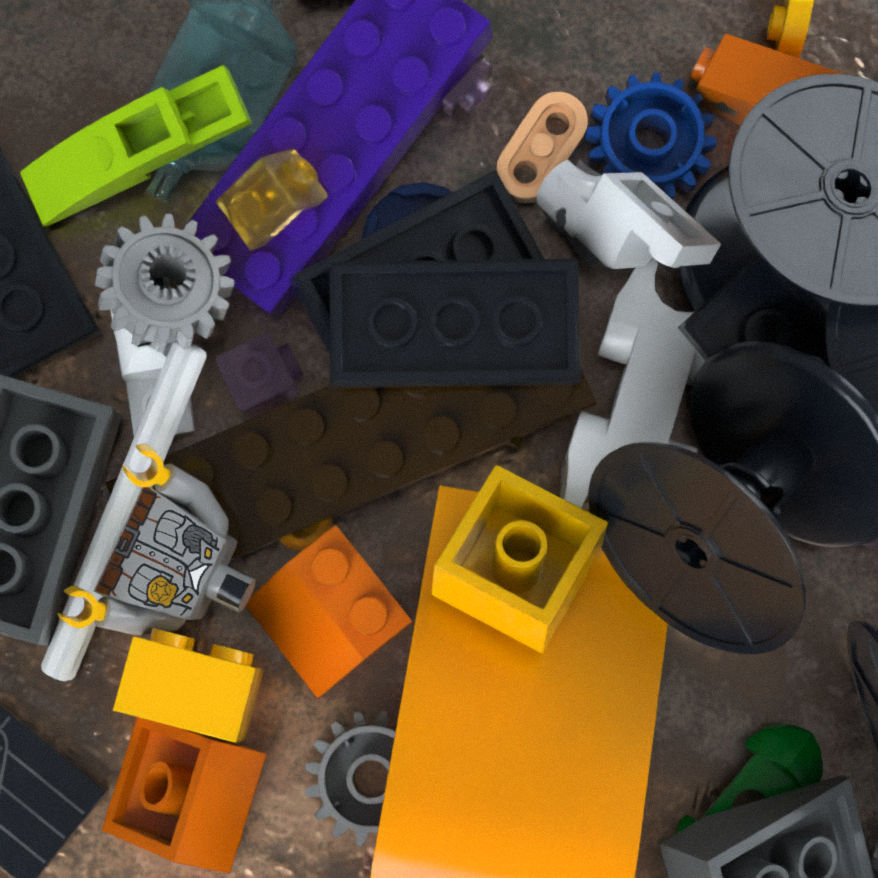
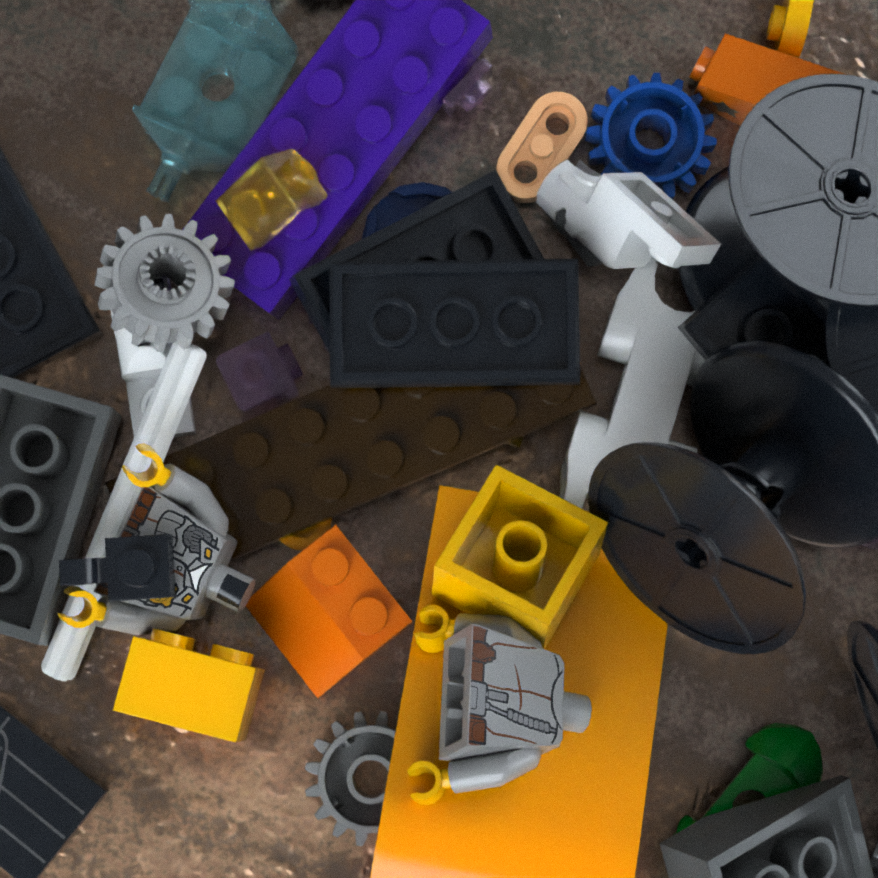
lime slope [20,65,253,227] -> none
orange slope [102,717,267,874] -> none
none -> black plate [59,534,176,602]
none -> light grey torso [407,604,592,805]

